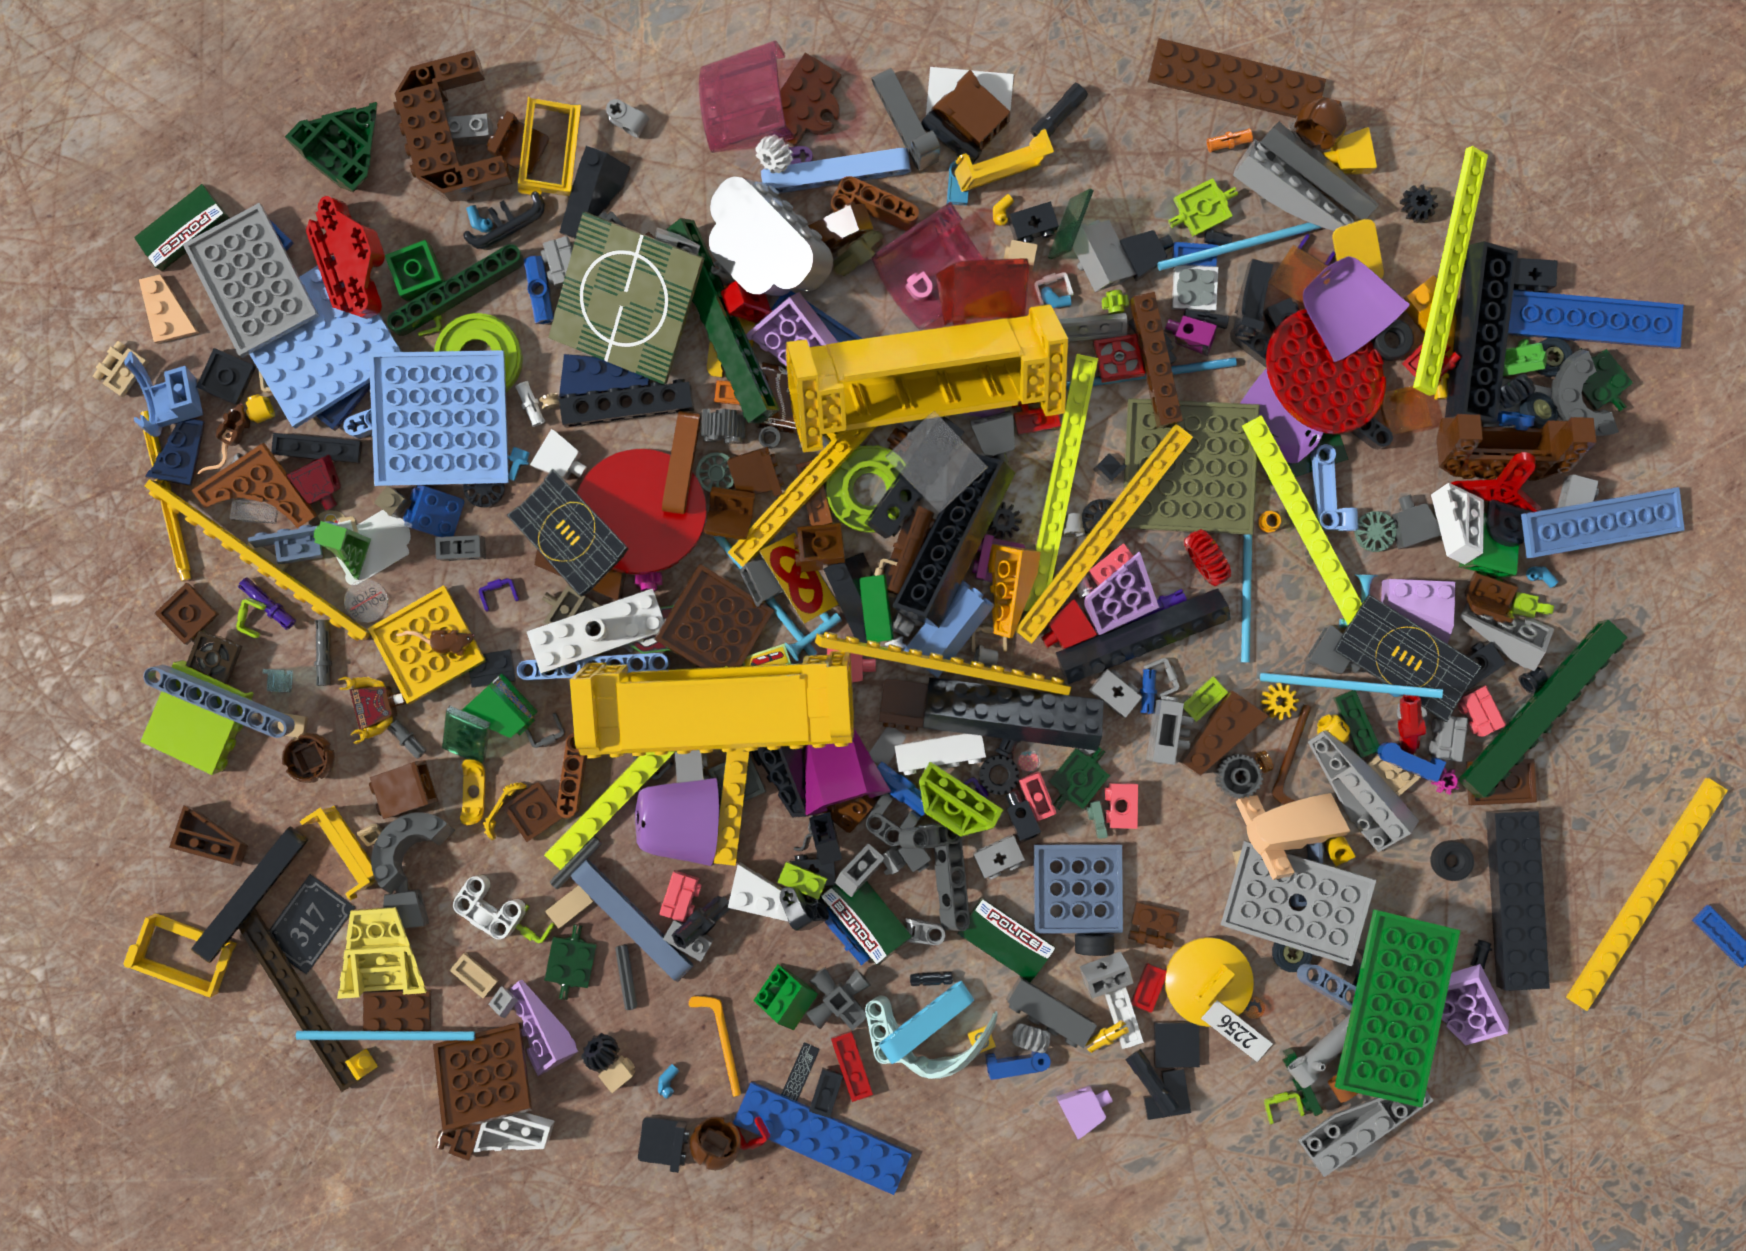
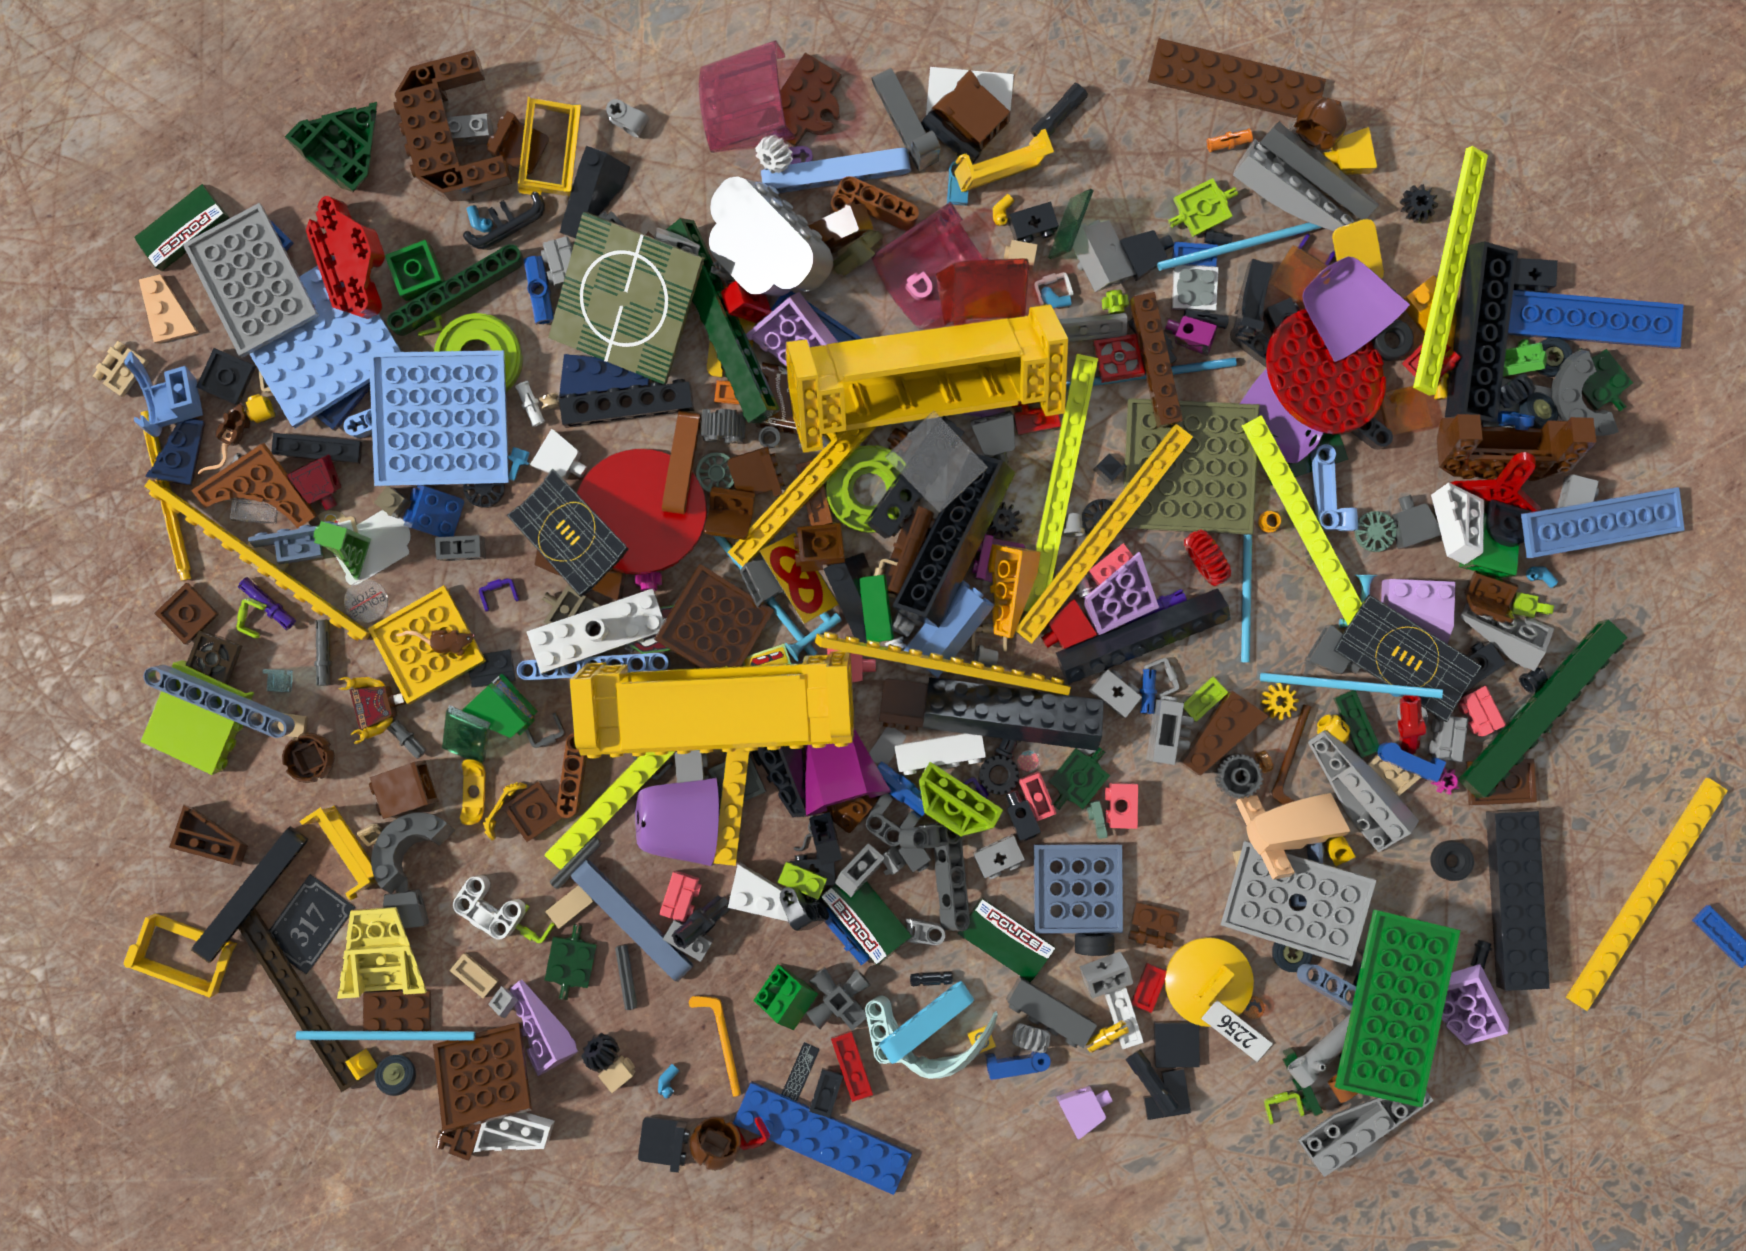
none -> black wheel [375,1055,416,1096]

